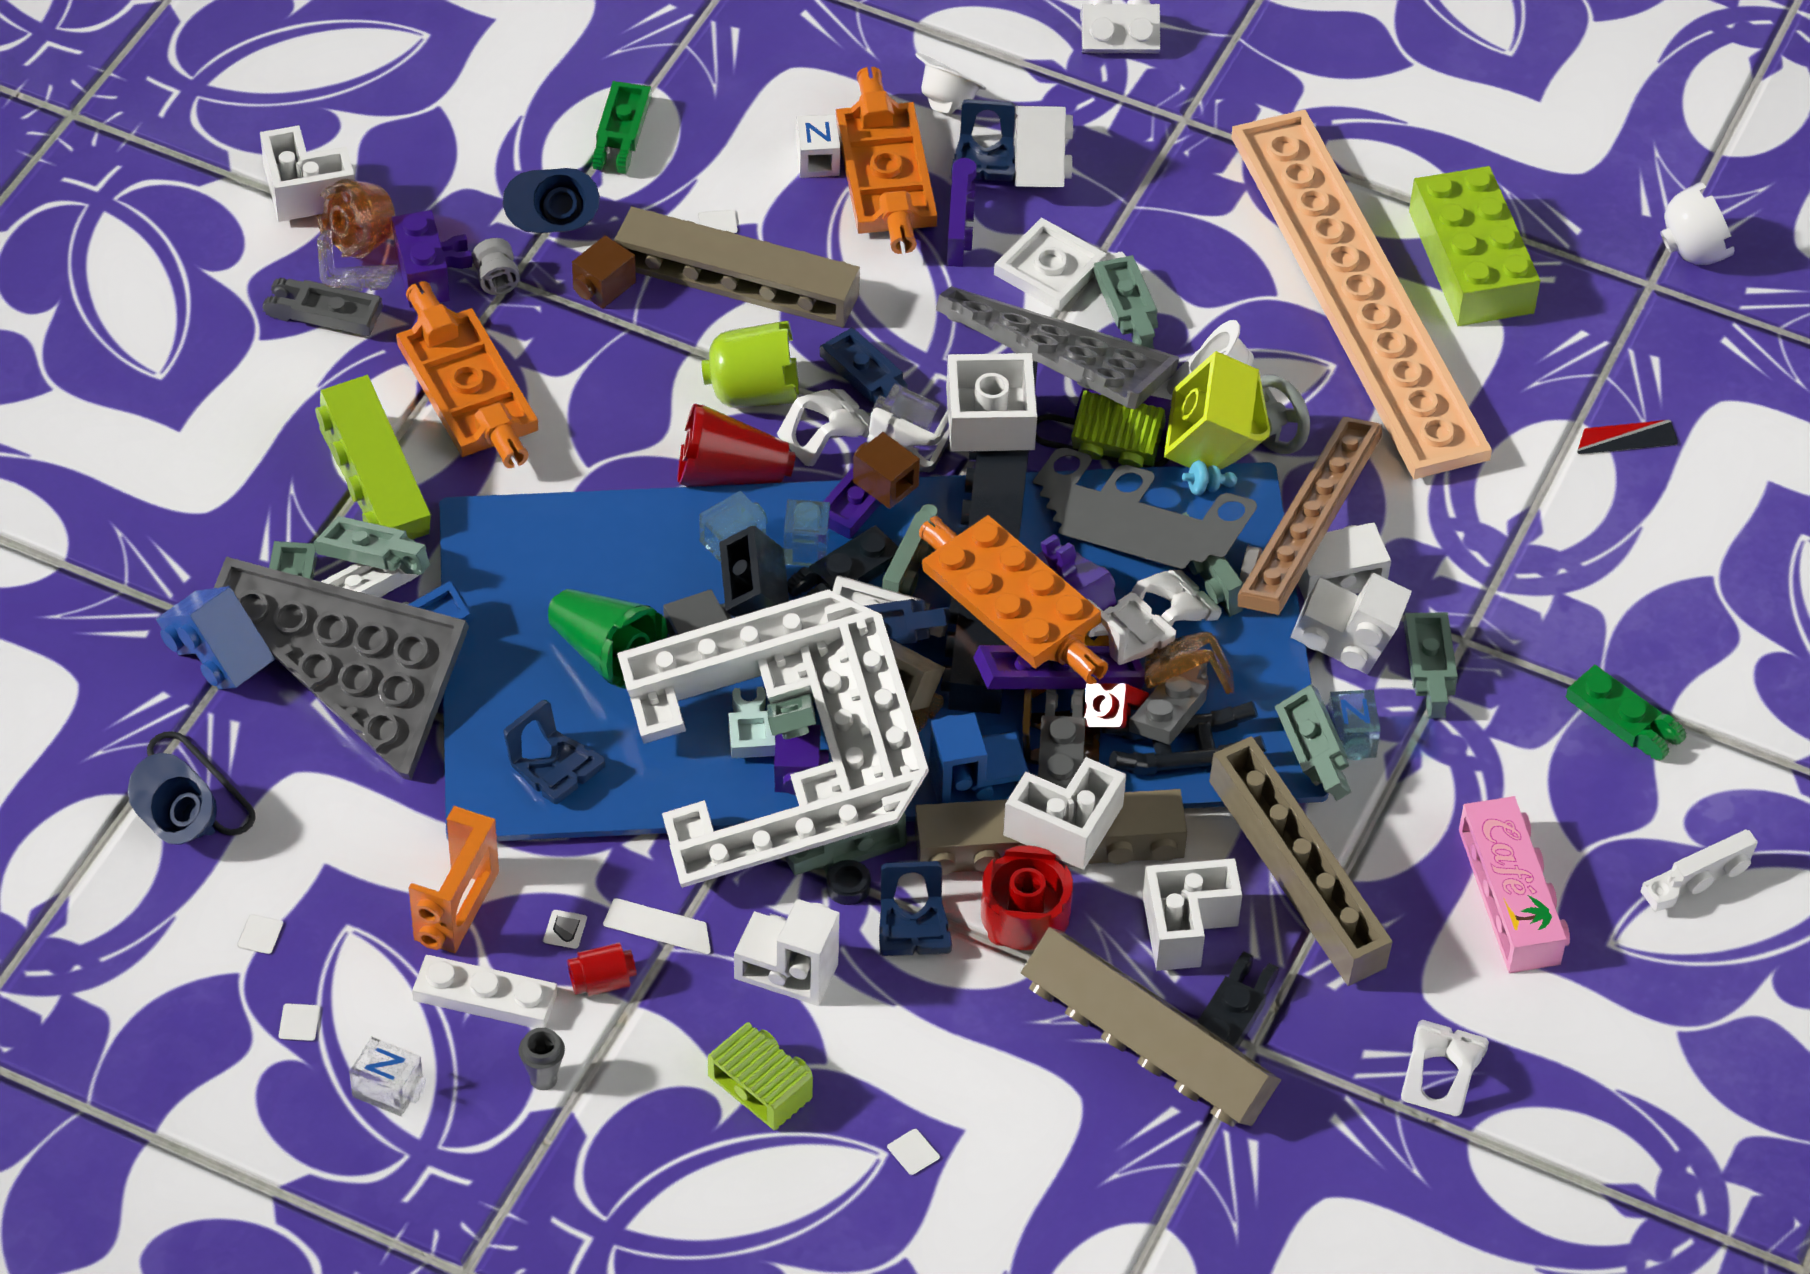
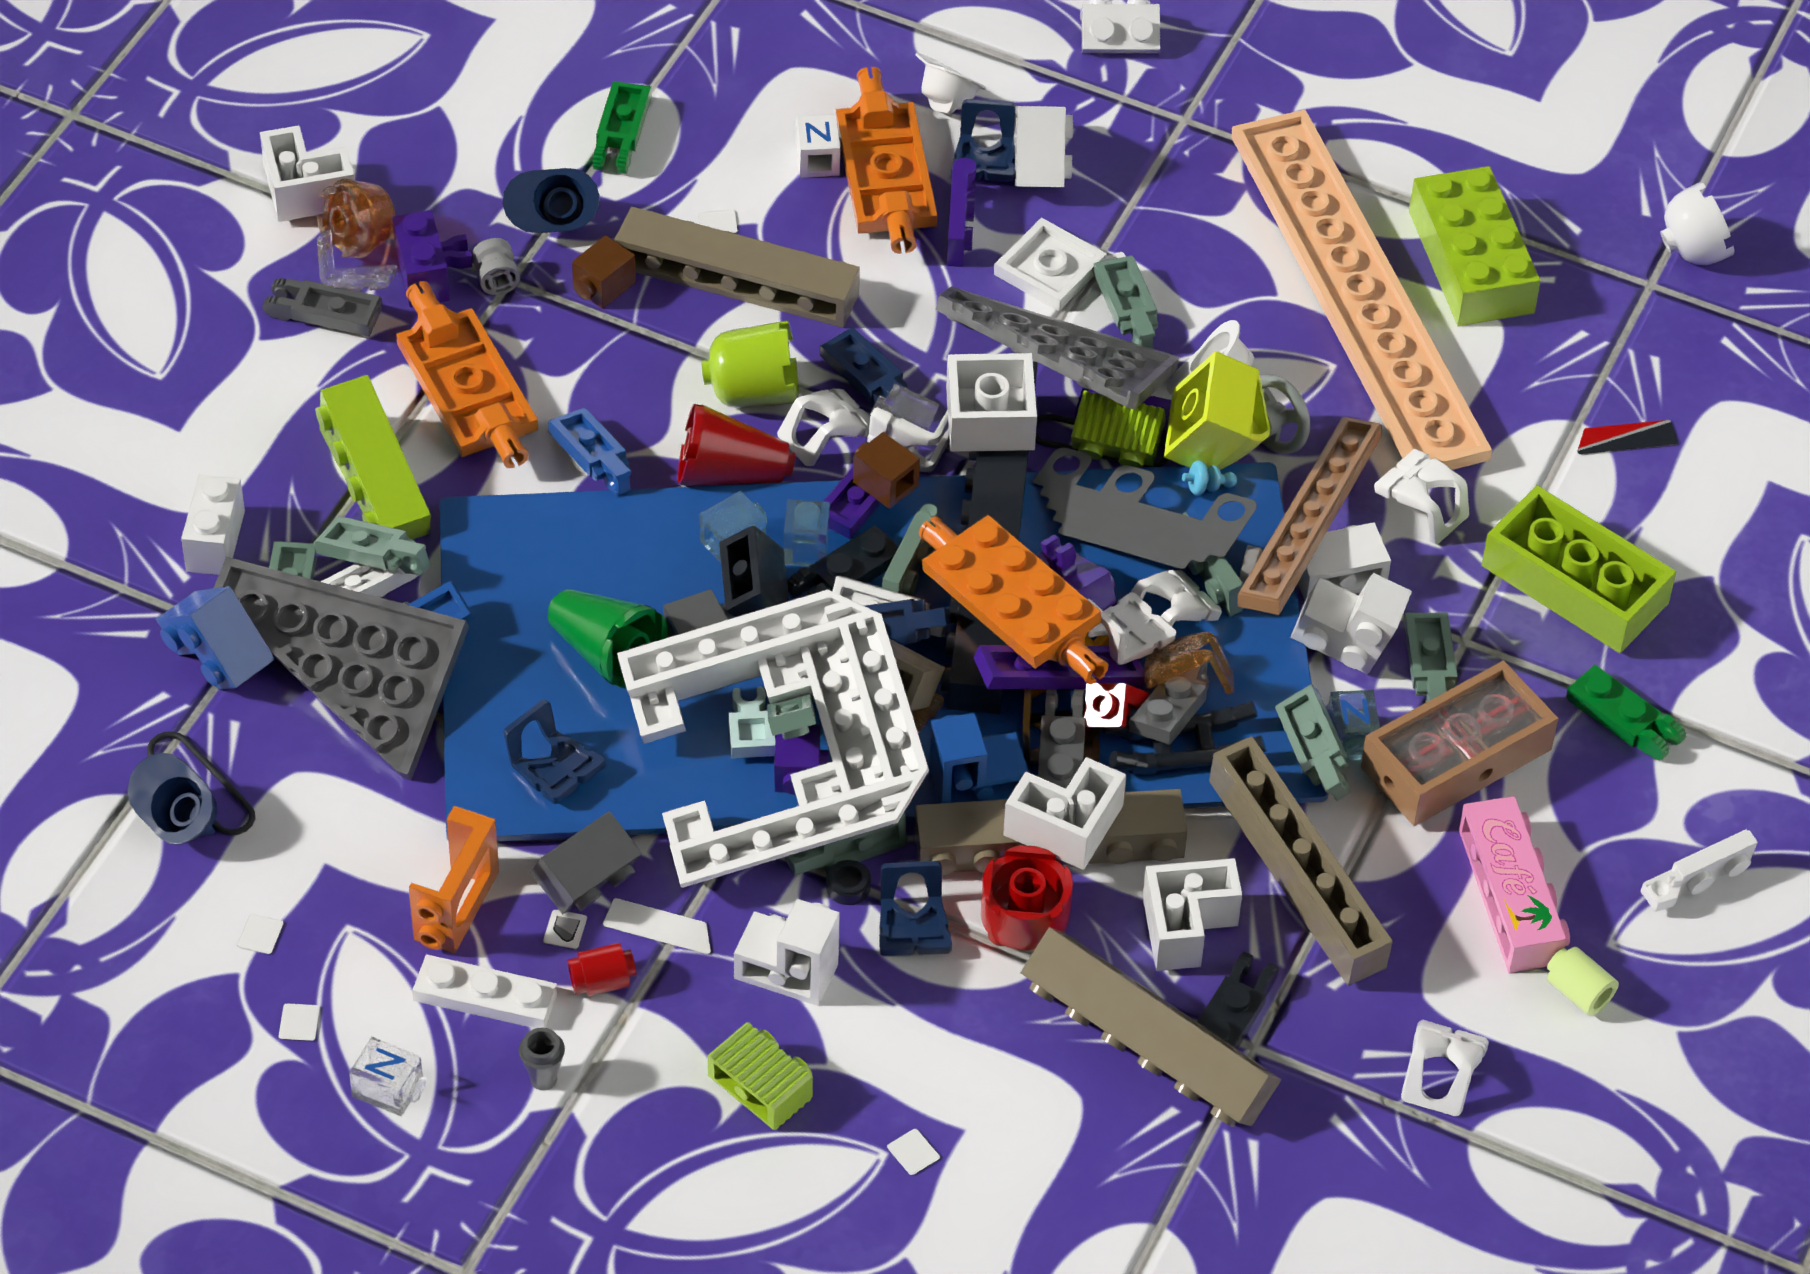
none -> white brick [181,474,245,575]
none -> dark grey brick [530,811,642,915]
none -> blue hinge [548,408,631,496]
none -> brick [1360,660,1558,826]
none -> white piece [1374,449,1469,544]
none -> lime brick [1481,485,1677,653]
none -> yellowish green brick [1547,947,1619,1016]

